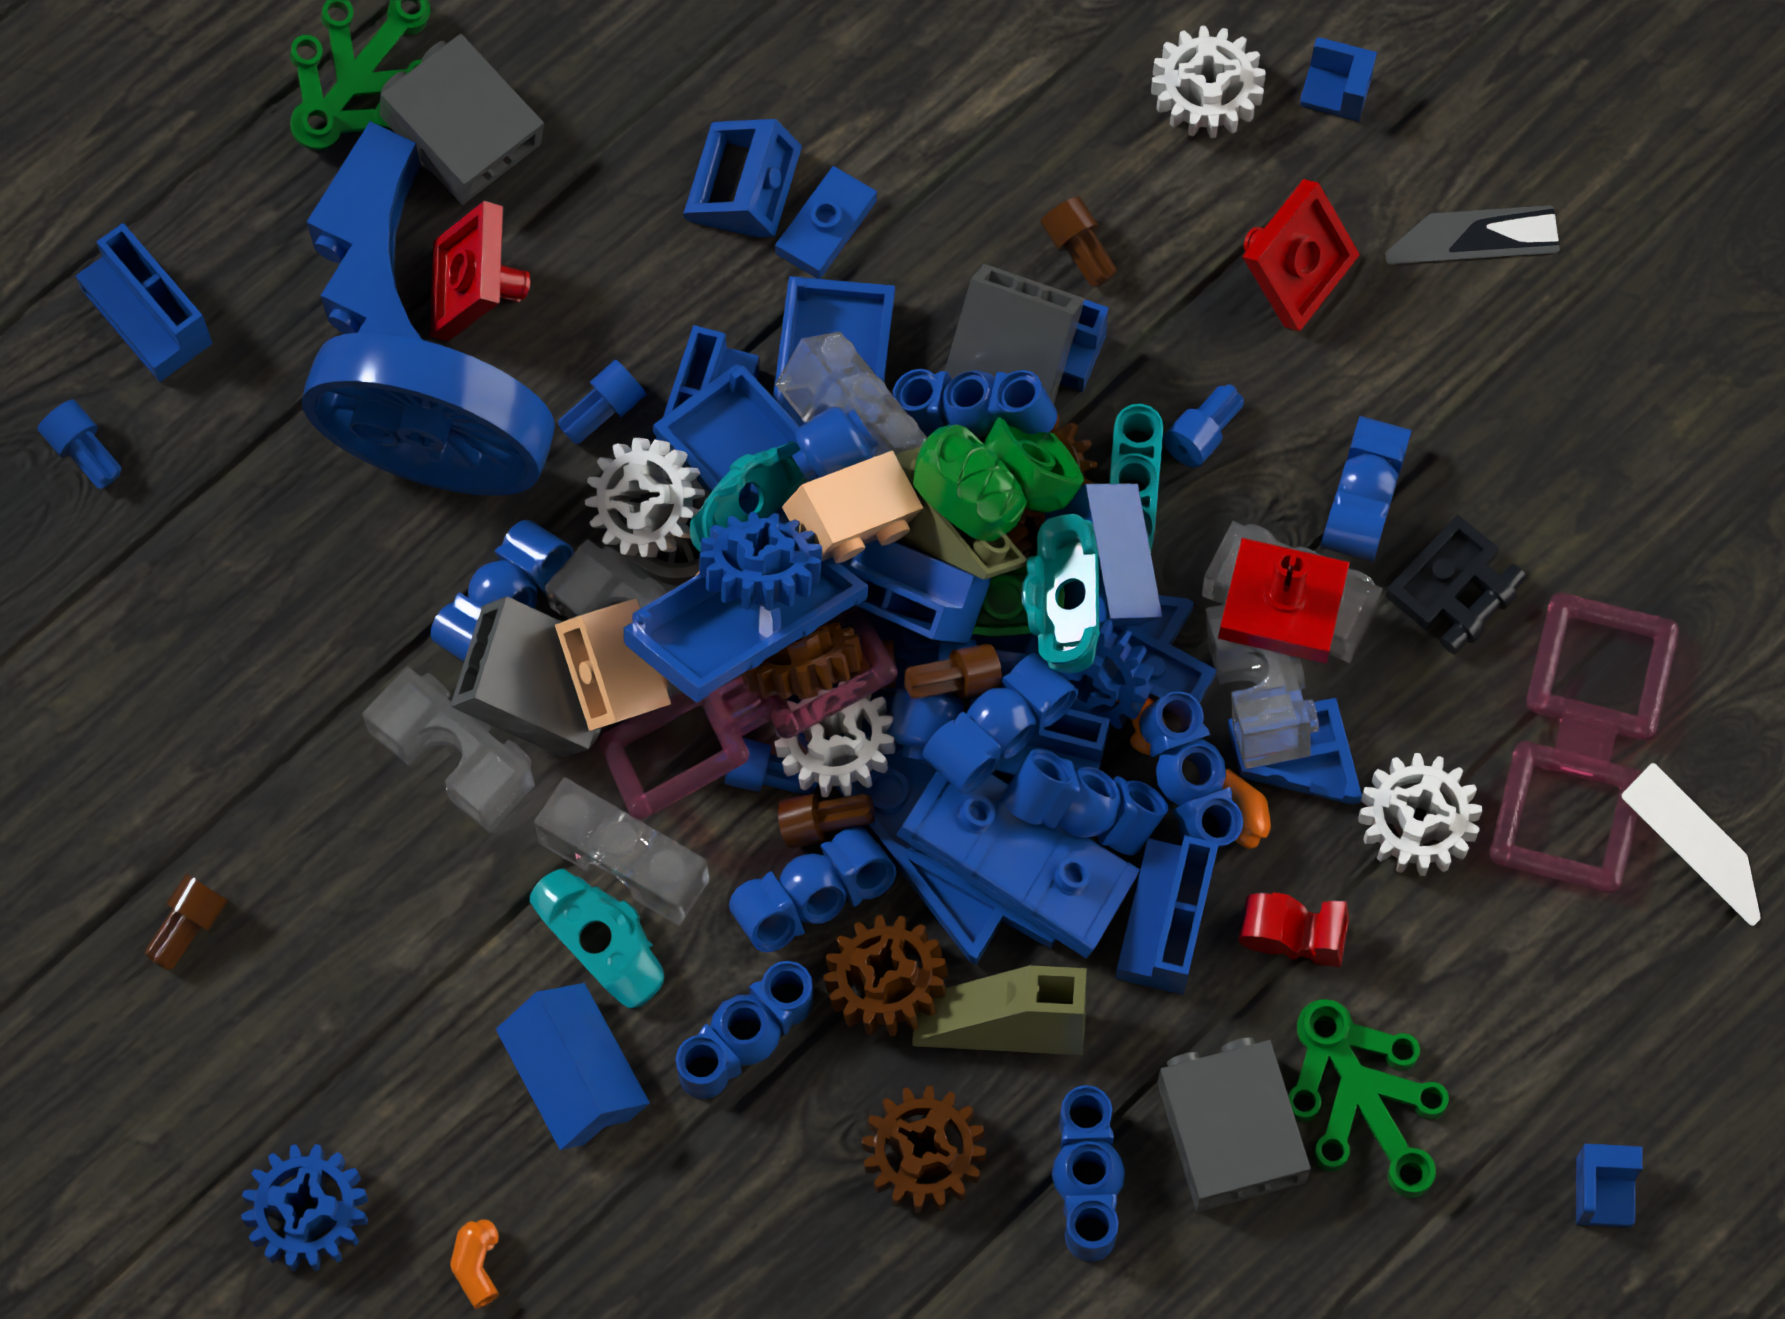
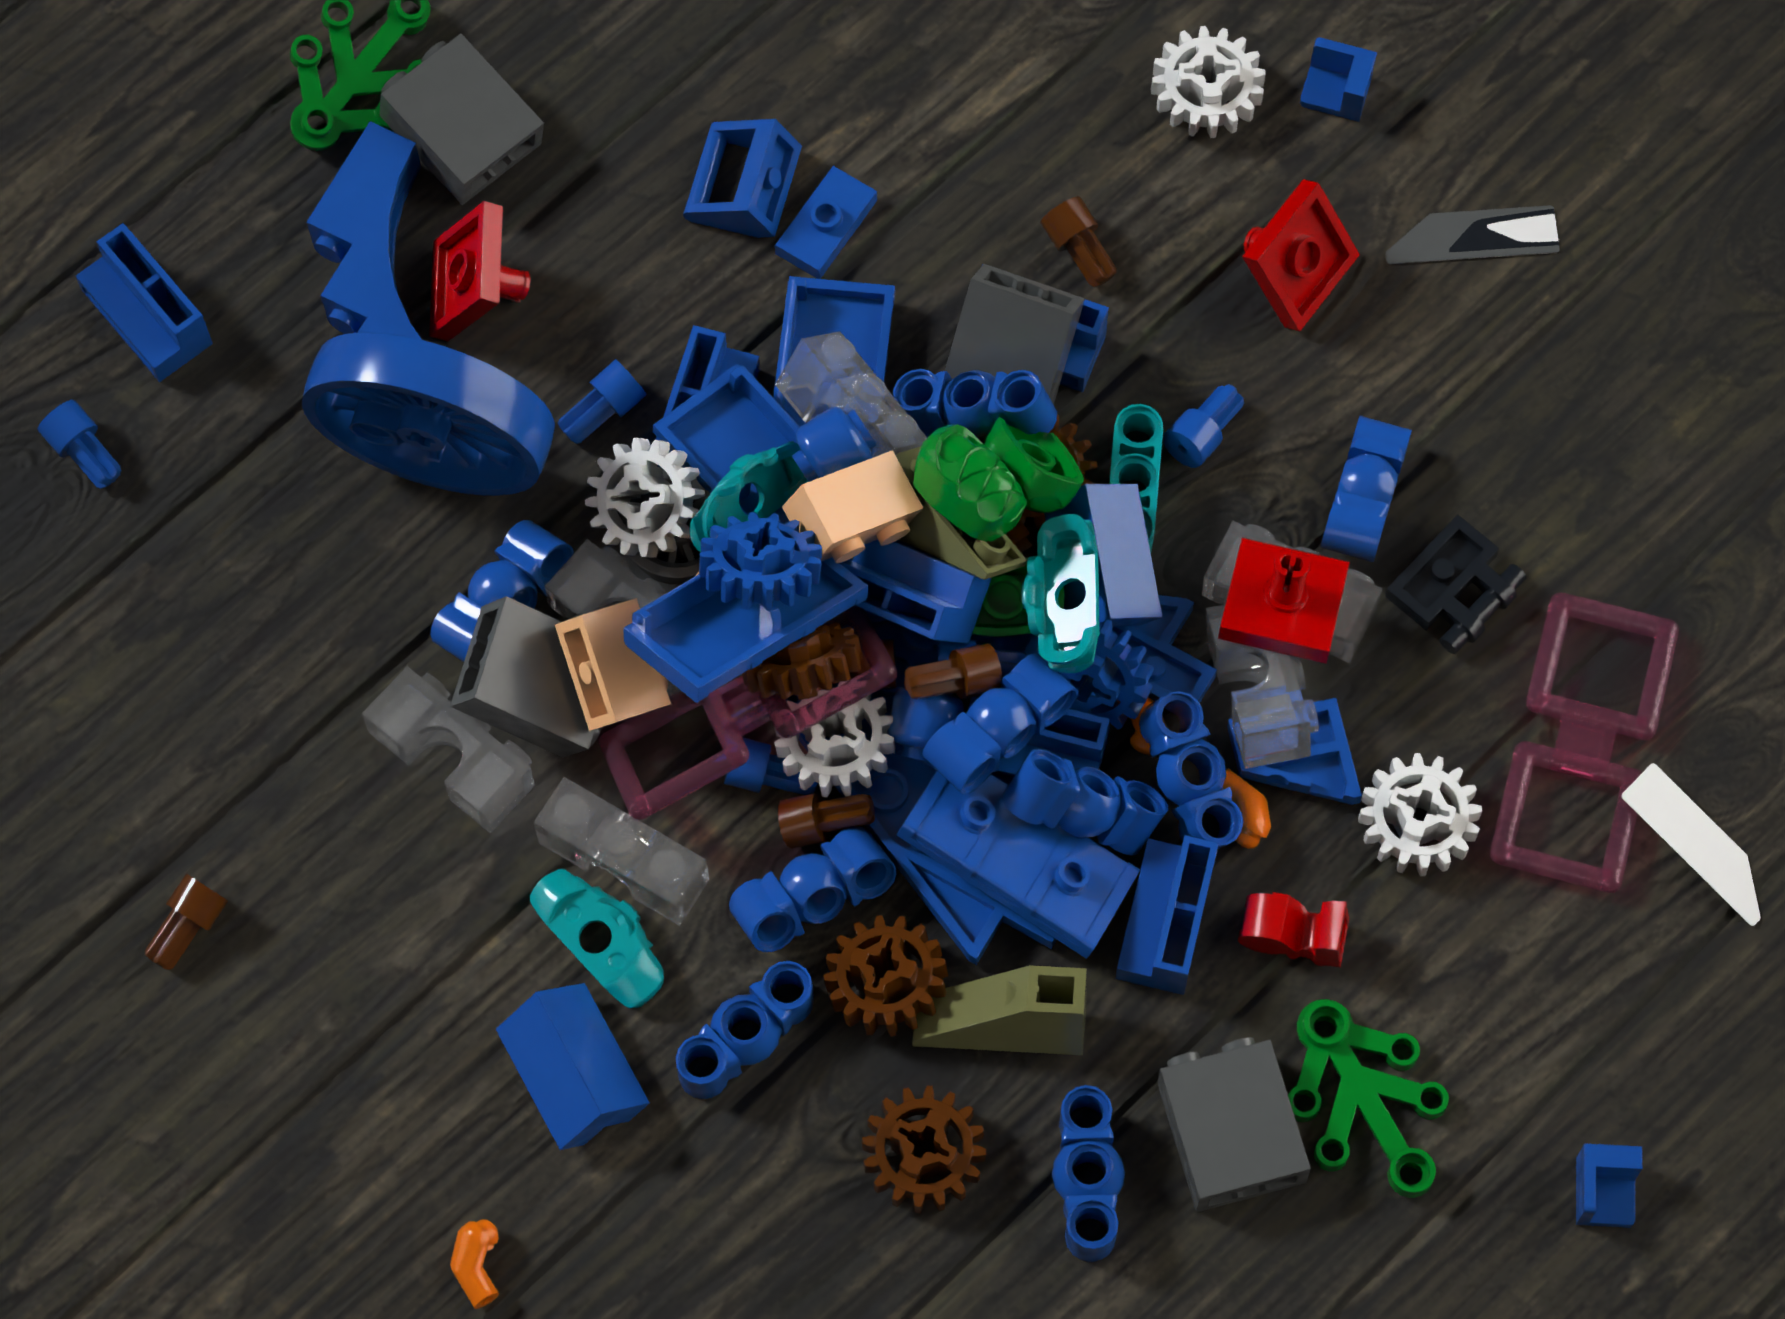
blue gear [241,1144,369,1272] -> none

